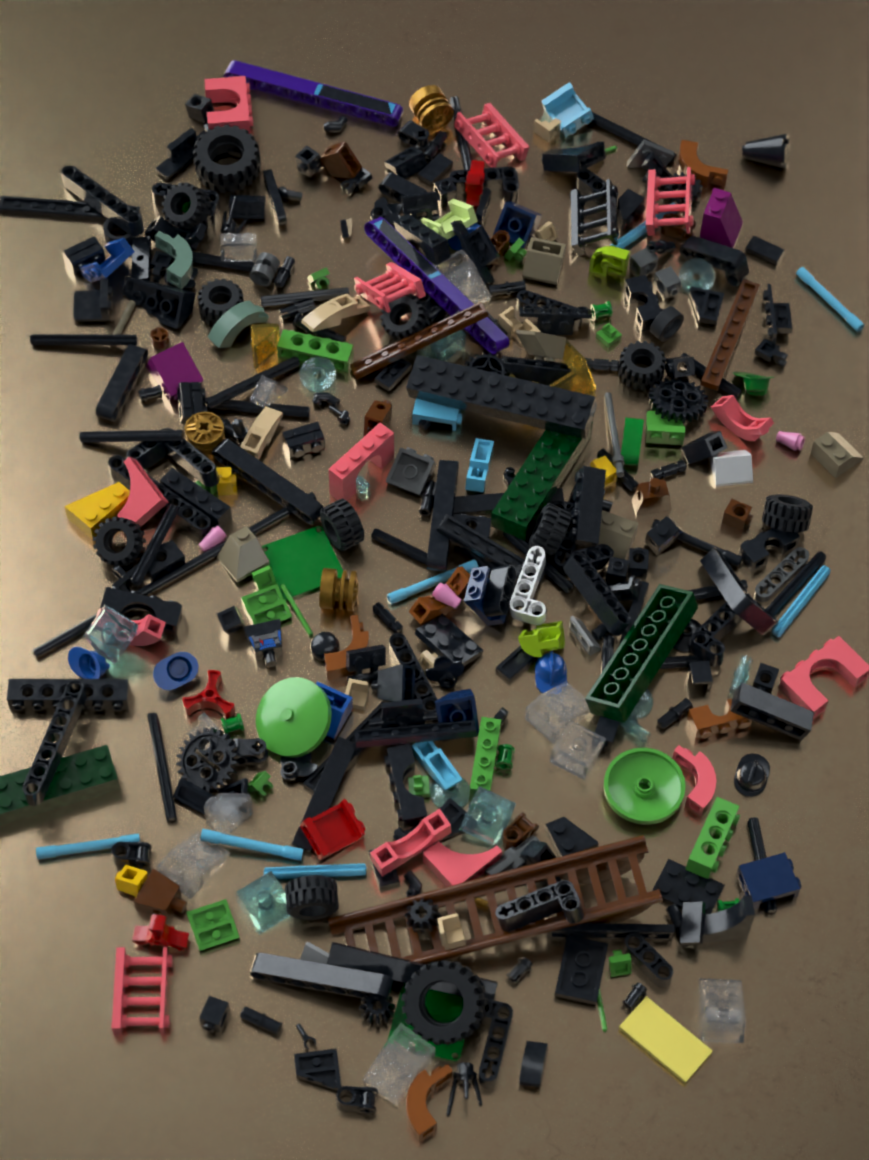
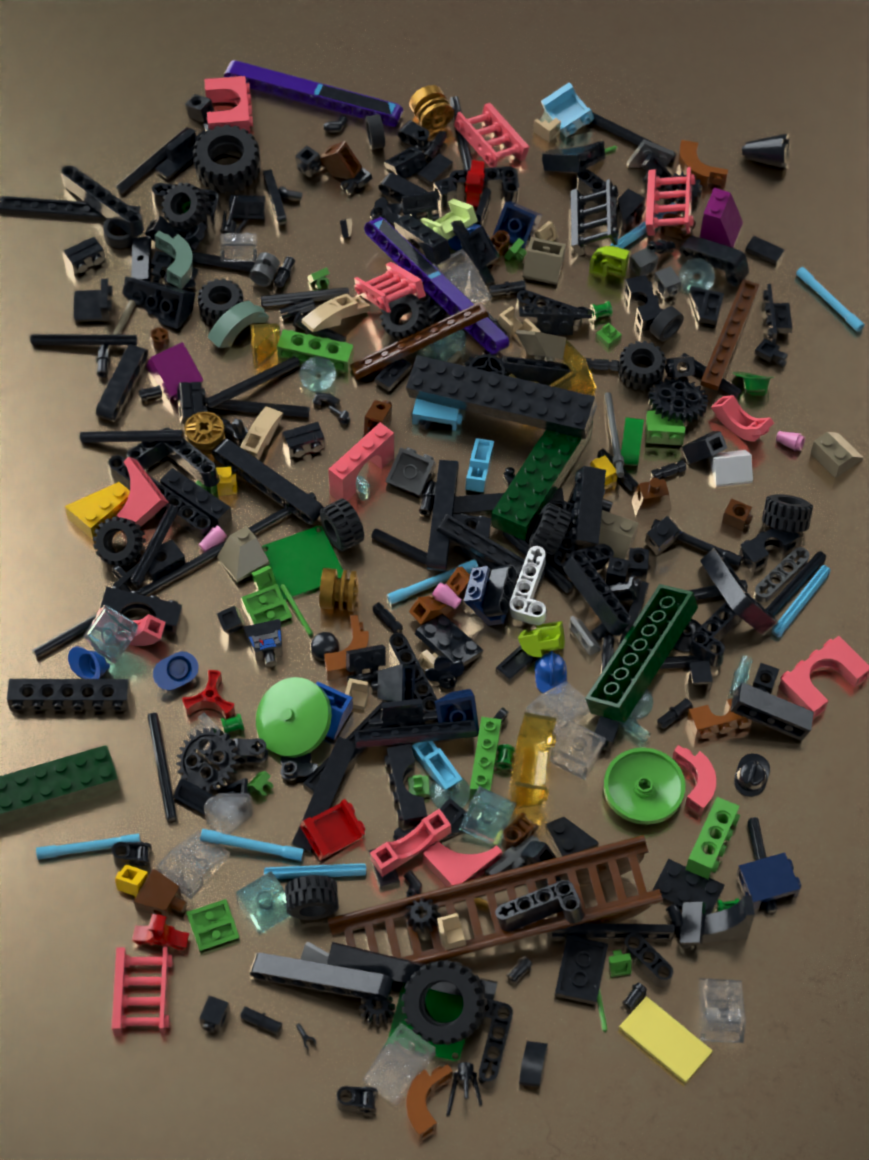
black beam [22,680,87,806] -> none
blue panel [80,238,135,282] -> none
clear slope [250,375,288,408] -> none
black wing [294,1048,342,1091] -> none
none -> black axle [96,344,110,378]
none -> black axle [115,127,189,194]
none -> black tyre [365,114,385,149]
none -> clear yellow windscreen [507,712,557,809]

